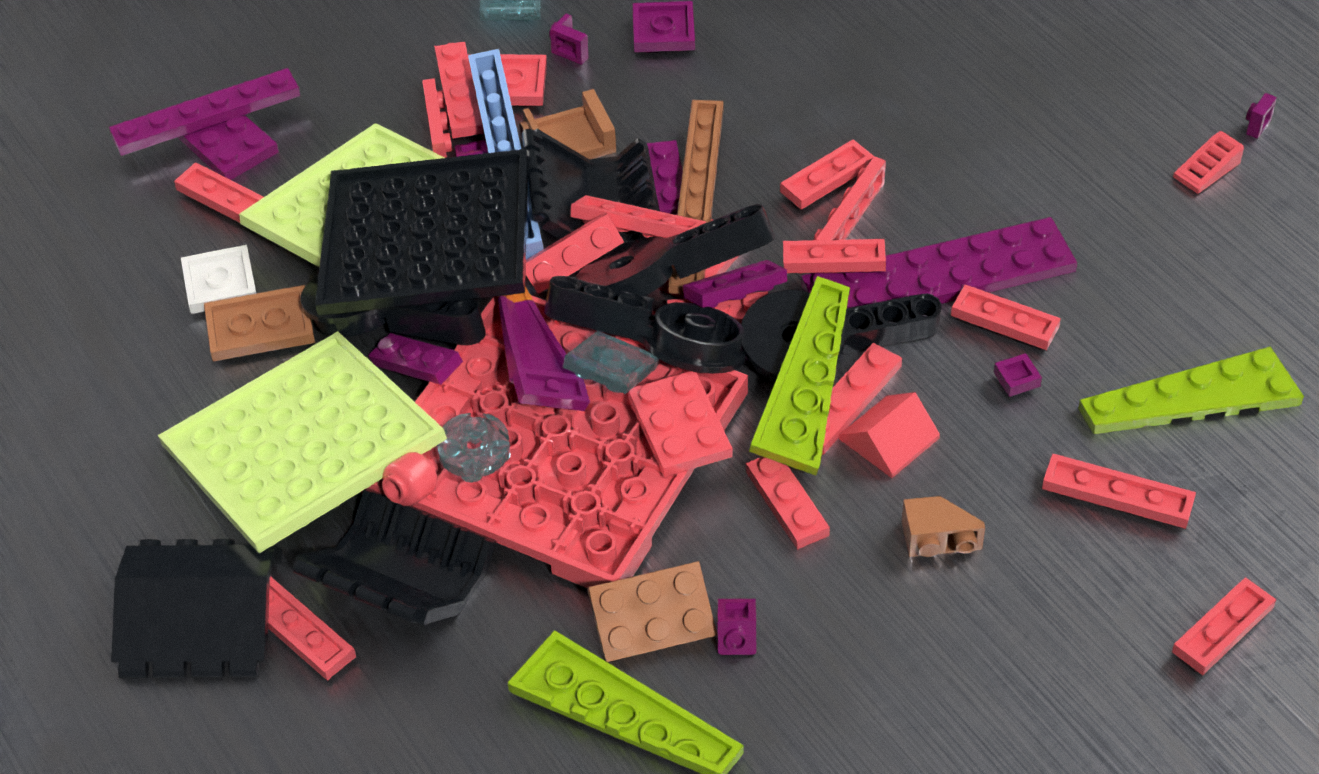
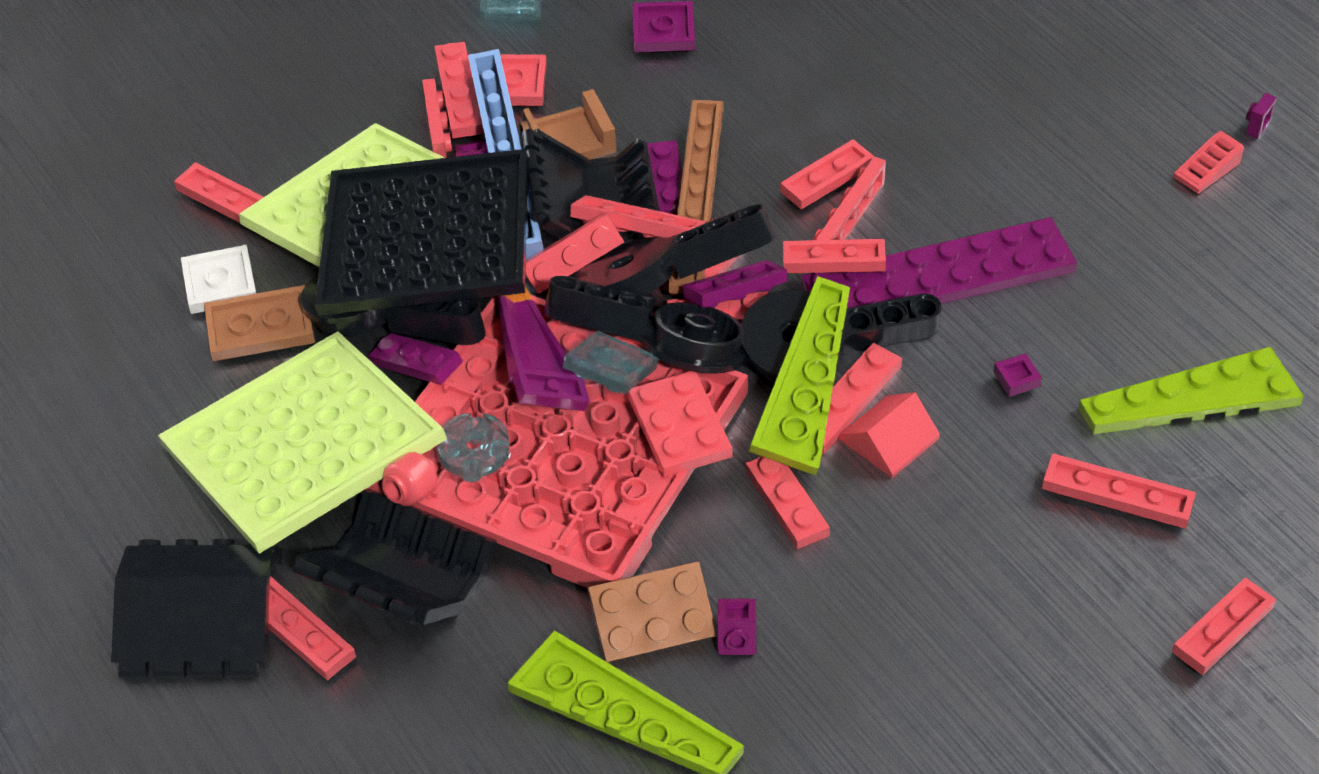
magenta plate [109,68,300,156] -> none
magenta plate [177,115,279,180] -> none
magenta bracket [549,13,588,65] -> none
nougat slope [901,496,985,557] -> none
coral plate [951,284,1061,351] -> none

